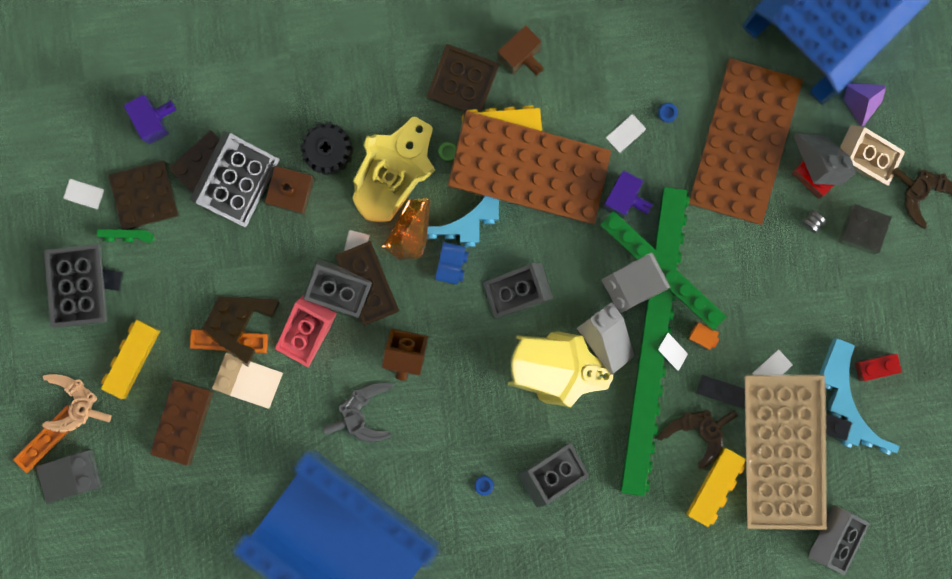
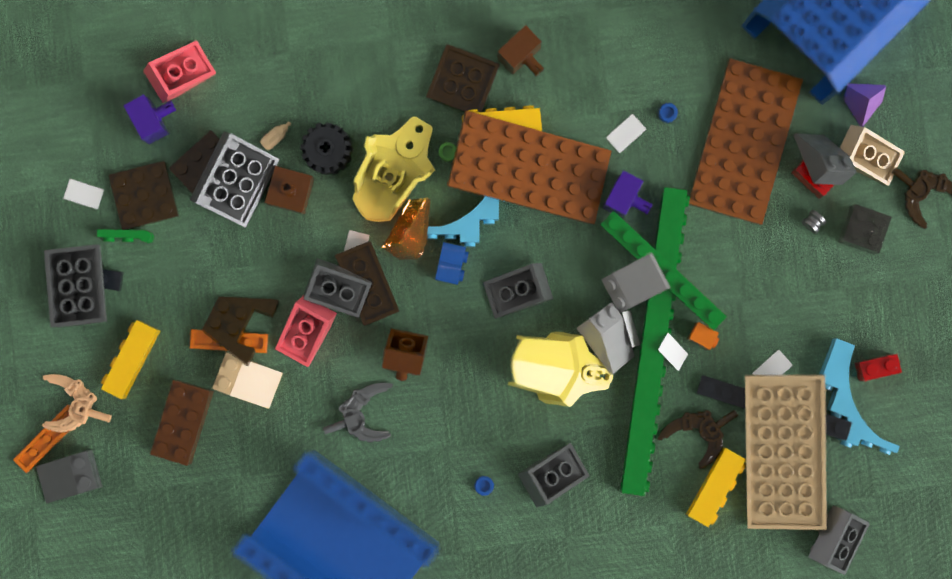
none -> coral slope [143,40,216,103]
none -> tan piece [260,122,291,151]
none -> white sticker [622,310,640,347]

